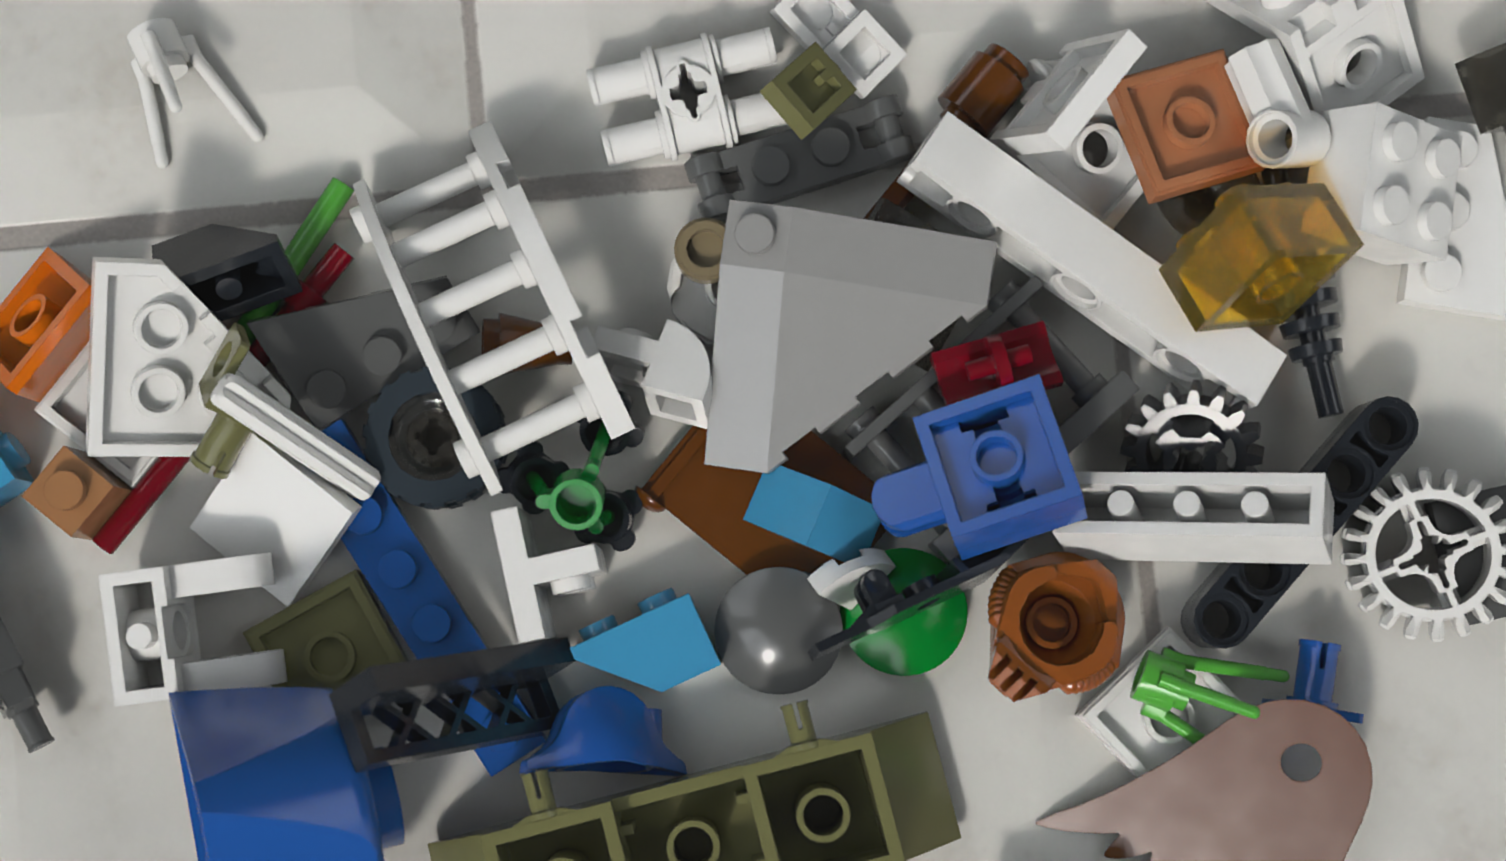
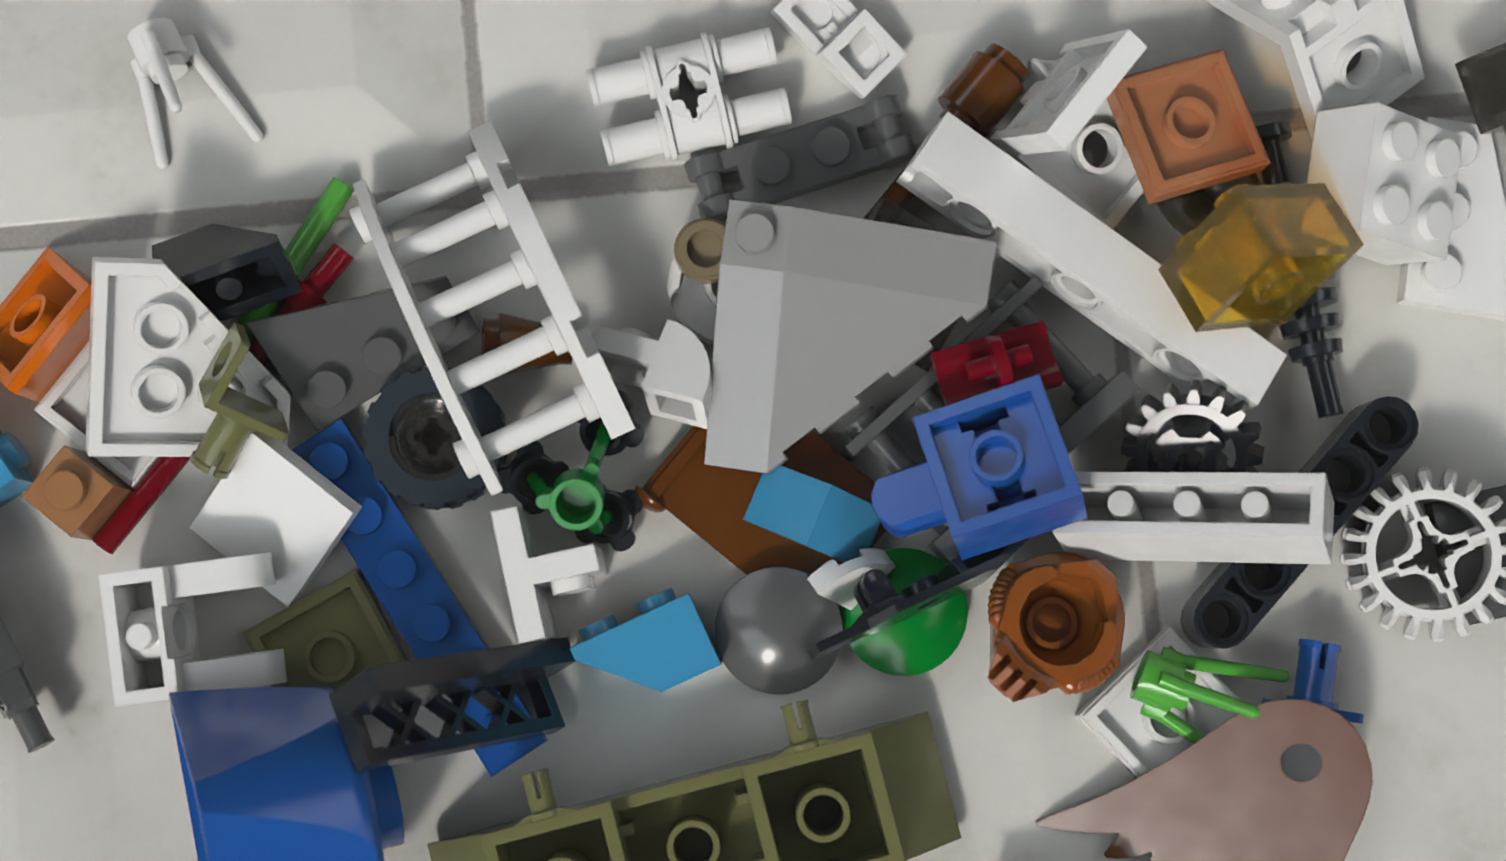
white axle [210,373,381,501] -> none
blue hat [519,686,687,777] -> none
olive bracket [759,41,857,140] -> none
white piece [1224,39,1331,169] -> none

